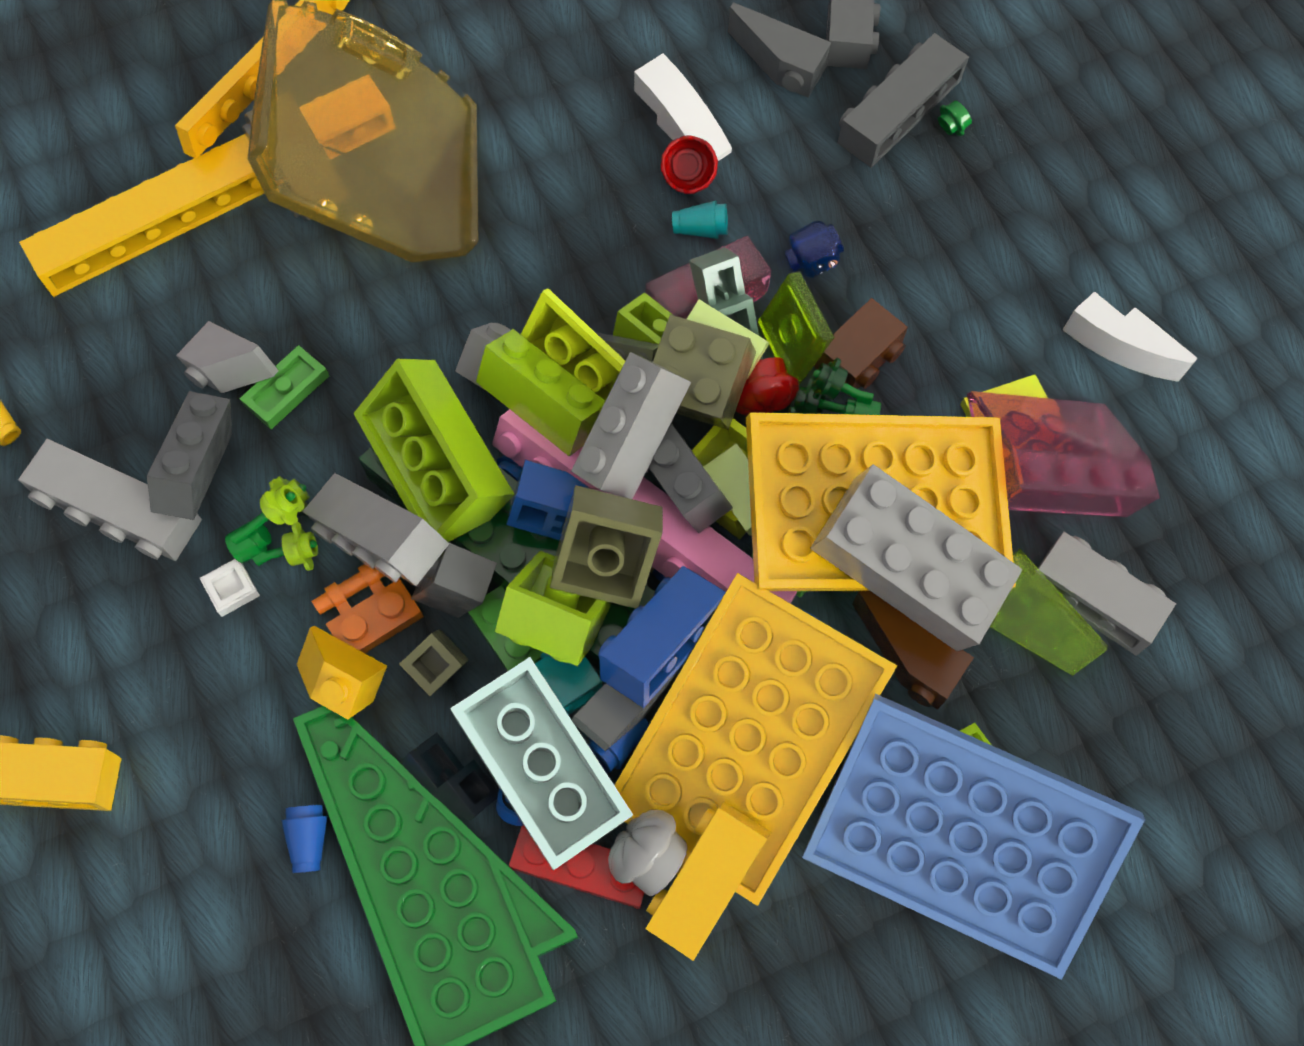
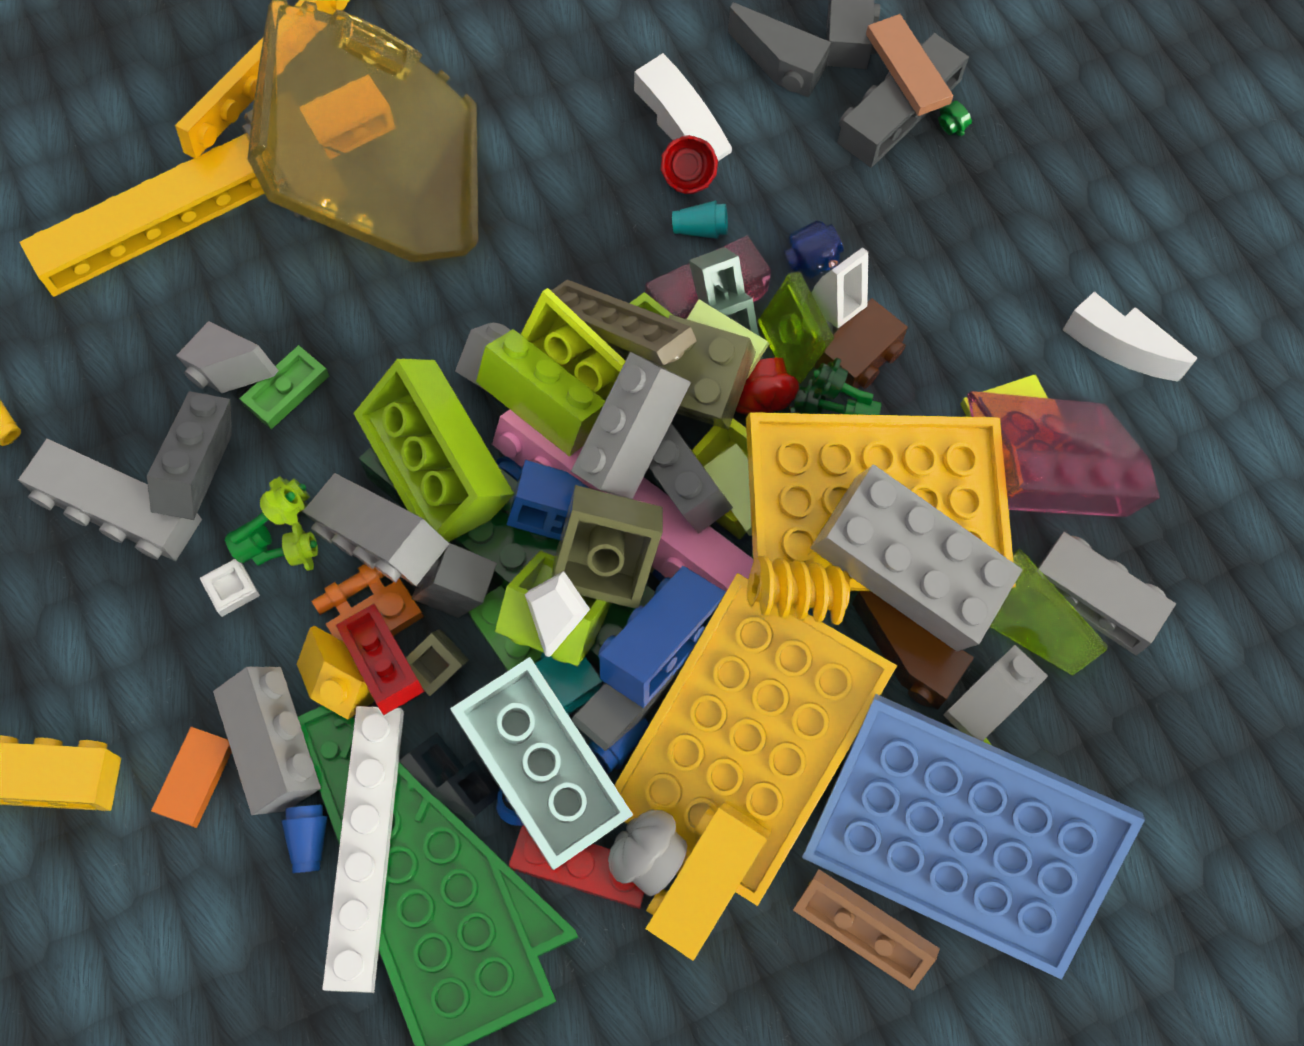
none -> orange tile [151,727,232,828]
none -> light grey brick [213,667,321,815]
none -> white plate [322,706,404,993]
none -> red plate [336,604,425,716]
none -> white piece [525,571,590,657]
none -> dark tan plate [537,279,697,366]
none -> yellow piece [747,556,850,625]
none -> medium nougat plate [793,869,940,991]
none -> white slope [806,247,868,342]
none -> nougat tile [866,14,953,116]
none -> light grey slope [944,645,1048,741]

